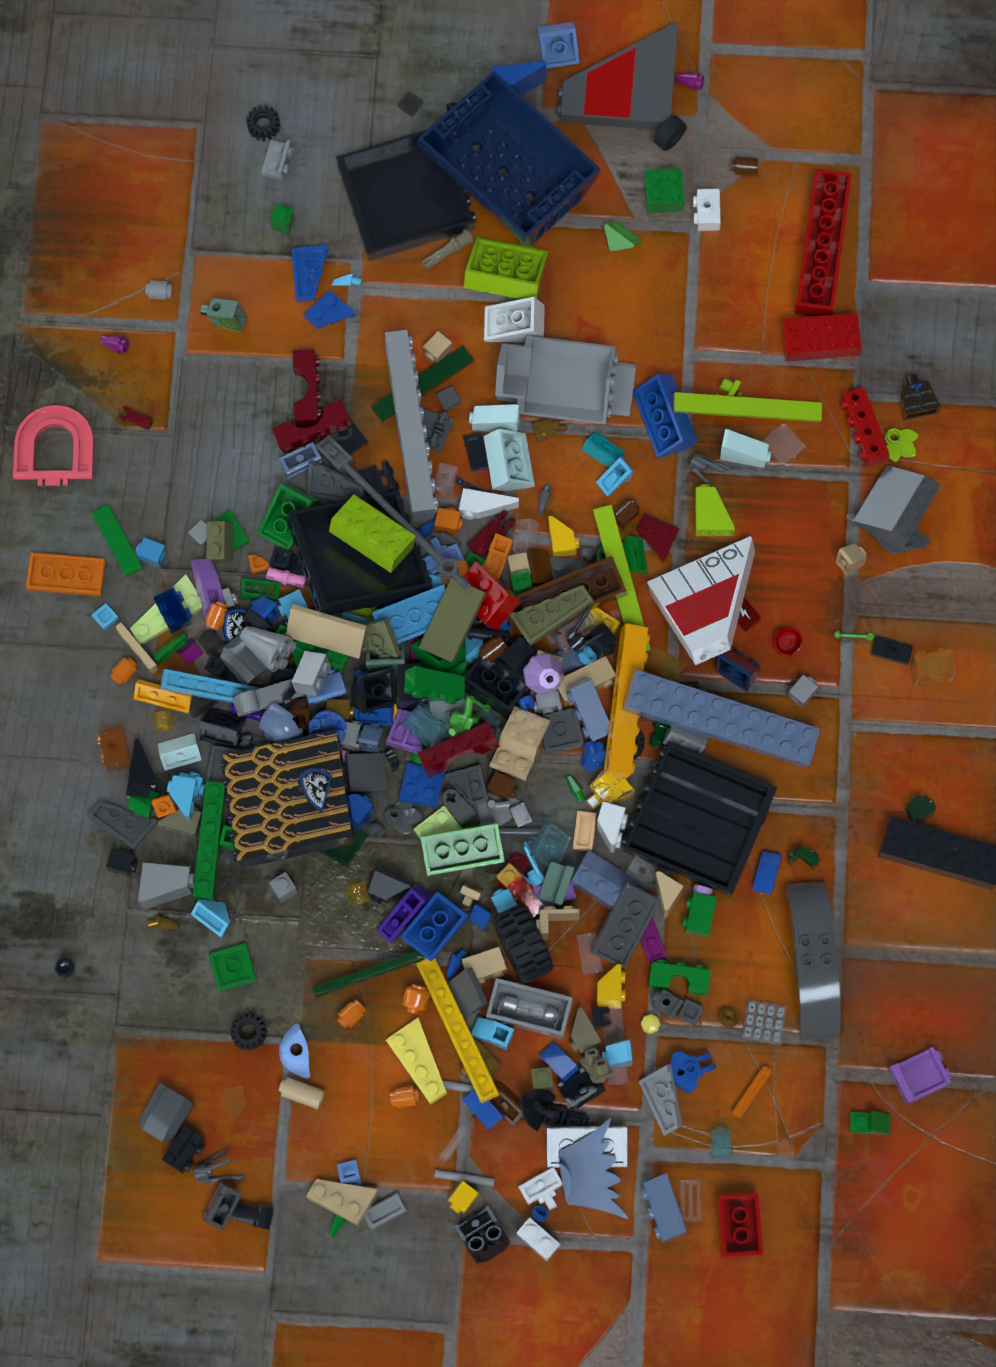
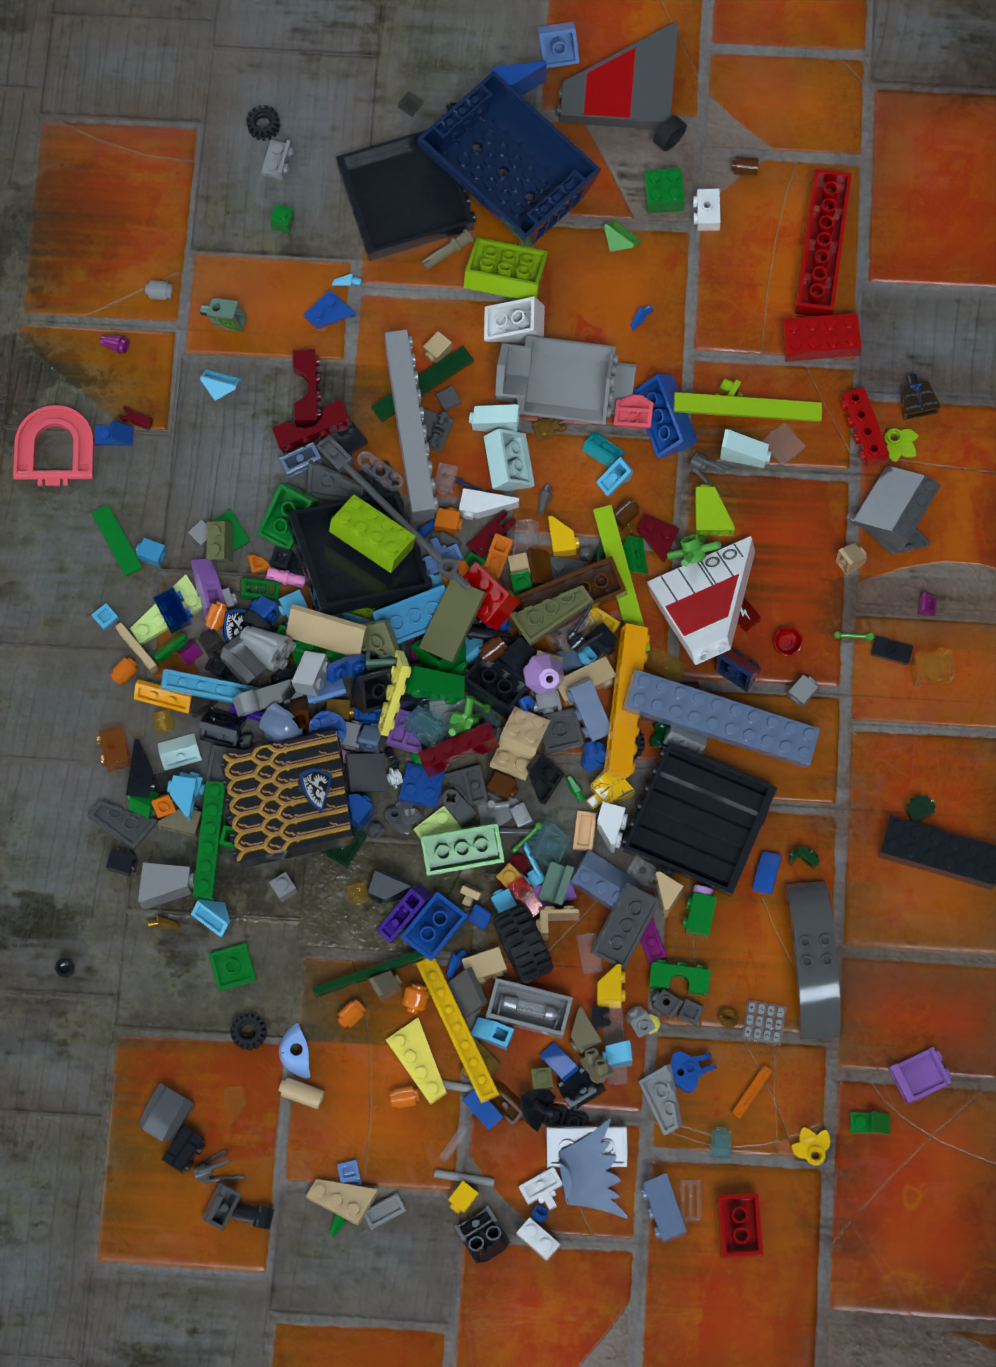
orange tile [26,552,106,597] -> none
blue wing [291,245,329,303] -> none
black tile [463,432,489,473] -> none
magenta cone [676,73,704,91] -> none
none -> blue slope [95,421,134,446]
none -> medium azure slope [200,369,241,401]
none -> blue slope [327,654,366,684]
none -> clear beam [357,451,404,492]
none -> dark tan slope [369,971,402,1003]
none -> light yellow wing [378,650,411,736]
none -> white plate [386,768,403,789]
none -> bright green hinge [511,822,543,853]
none -> black wing [527,752,565,805]
none -> coral slope [613,395,654,430]
none -> light grey bracket [624,1006,655,1038]
none -> blue bar [630,305,653,331]
none -> bright green bar [667,534,721,567]
none -> yellow plate [791,1127,831,1166]
none -> magenta slope [917,592,937,616]

